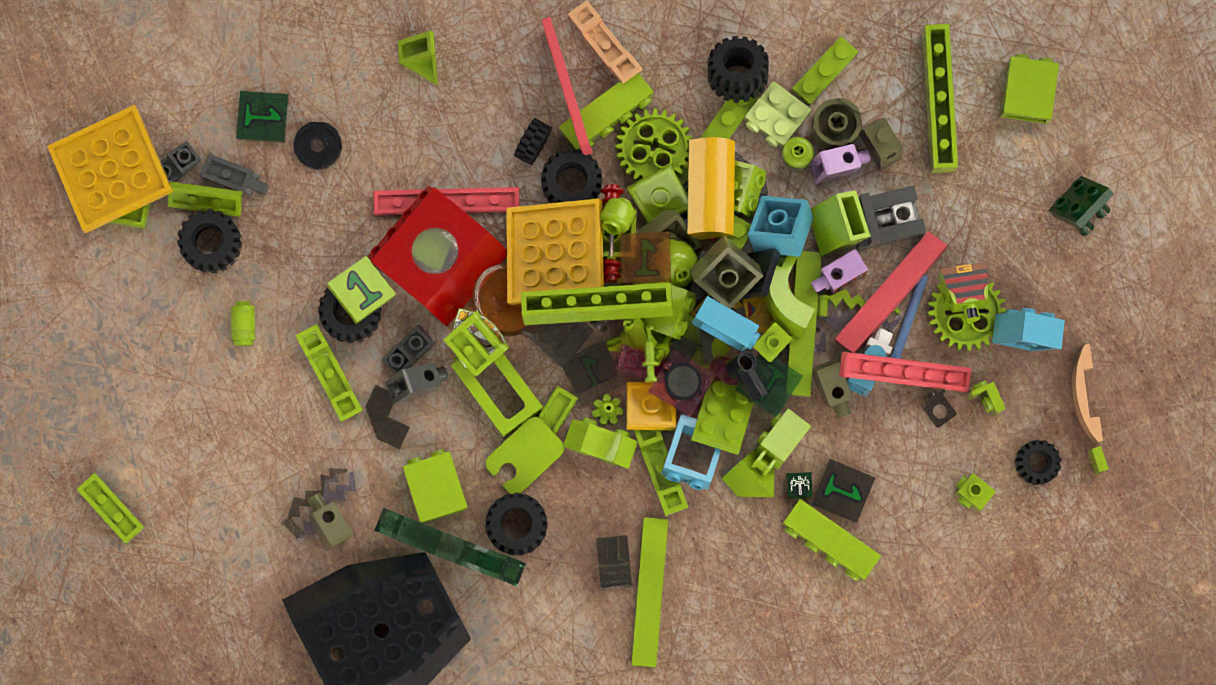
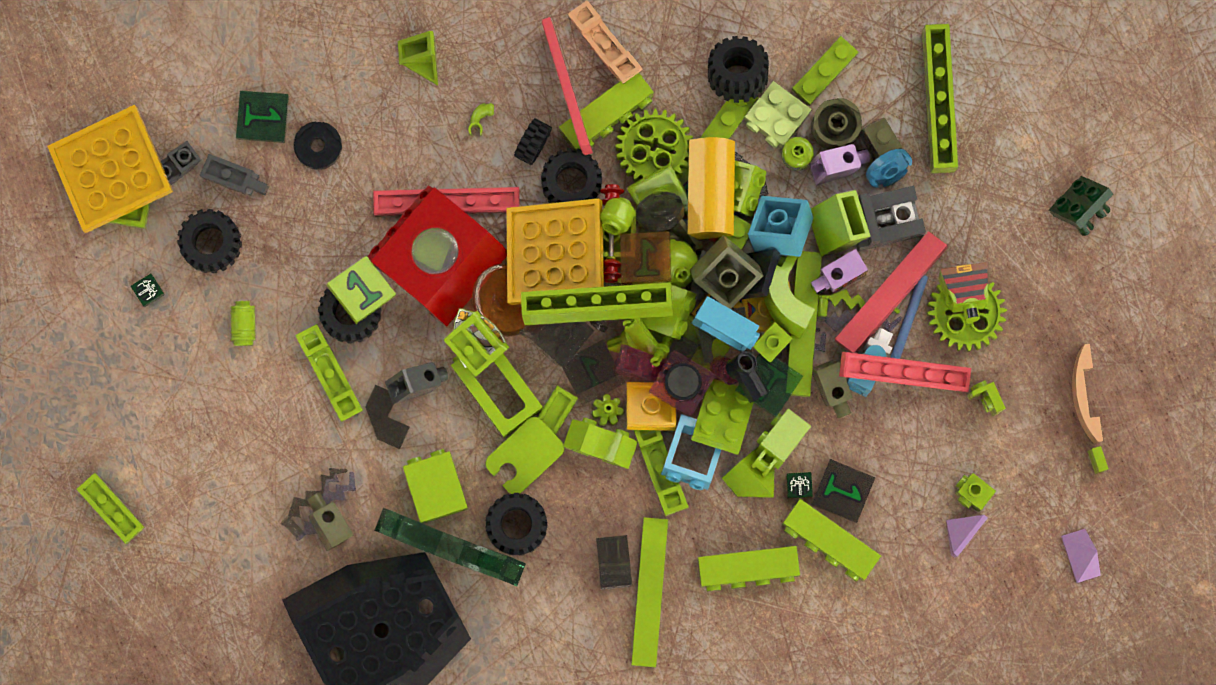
lime plate [168,181,243,217] -> none
dark grey slope [381,325,436,374] -> none
lime piece [642,324,659,382] -> none
clear smoke bracket [921,389,956,428] -> none
medium azure brick [992,308,1065,351] -> none
lime brick [1000,54,1059,124] -> none
black tyre [1015,440,1062,485] -> none
none -> dark green tile [131,273,165,308]
none -> lime arm [468,103,494,136]
none -> clear smoke tile [636,192,685,232]
none -> lime brick [697,546,800,592]
none -> dark azure tile [866,149,912,188]
none -> lavender slope [946,515,987,558]
none -> lavender slope [1061,529,1101,583]

